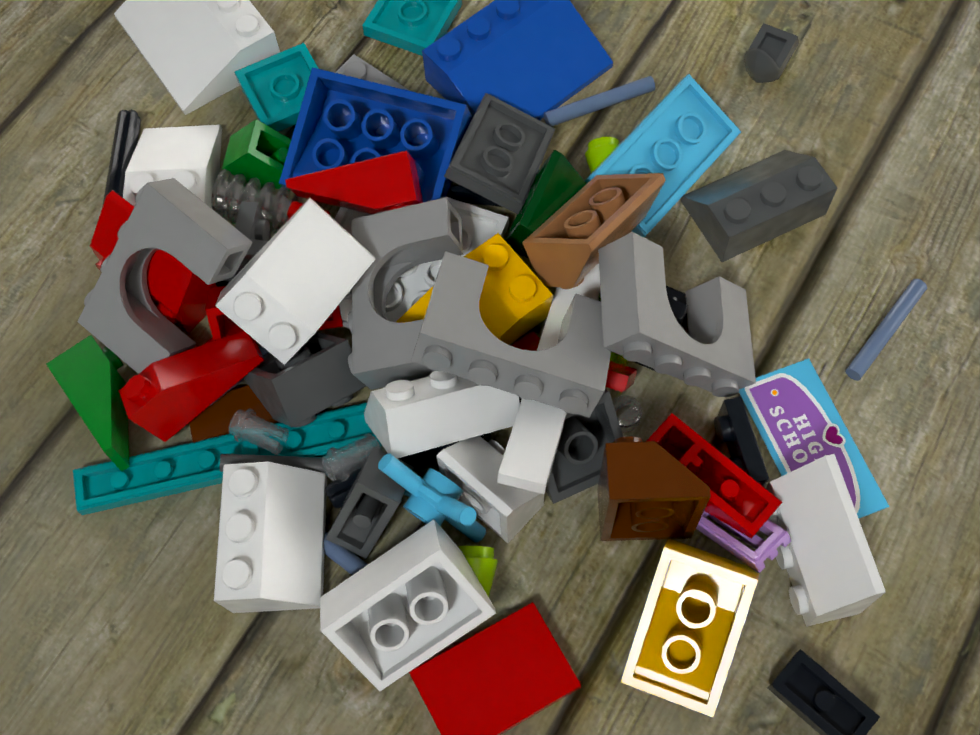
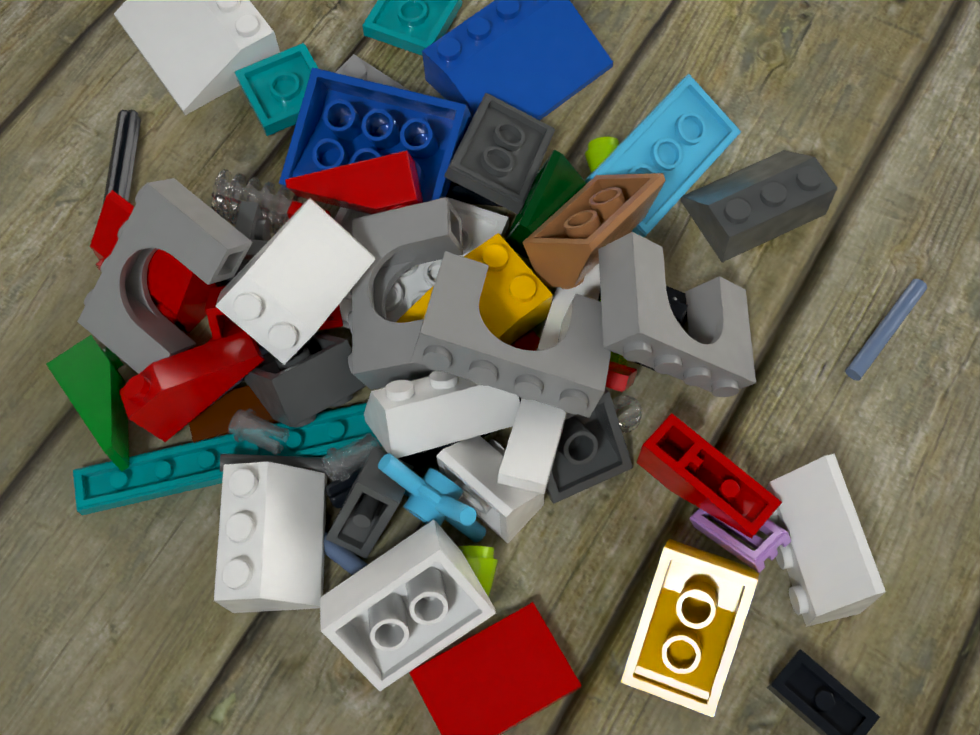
white slope [123,125,222,213] -> none
green slope [222,119,291,190] -> none
sand blue bar [543,76,655,127] -> none
reddish brown slope [597,436,711,541] -> none
black plate [714,396,769,488] -> none
sticker [739,358,889,518] -> none
dark grey plate [744,23,799,83] -> none

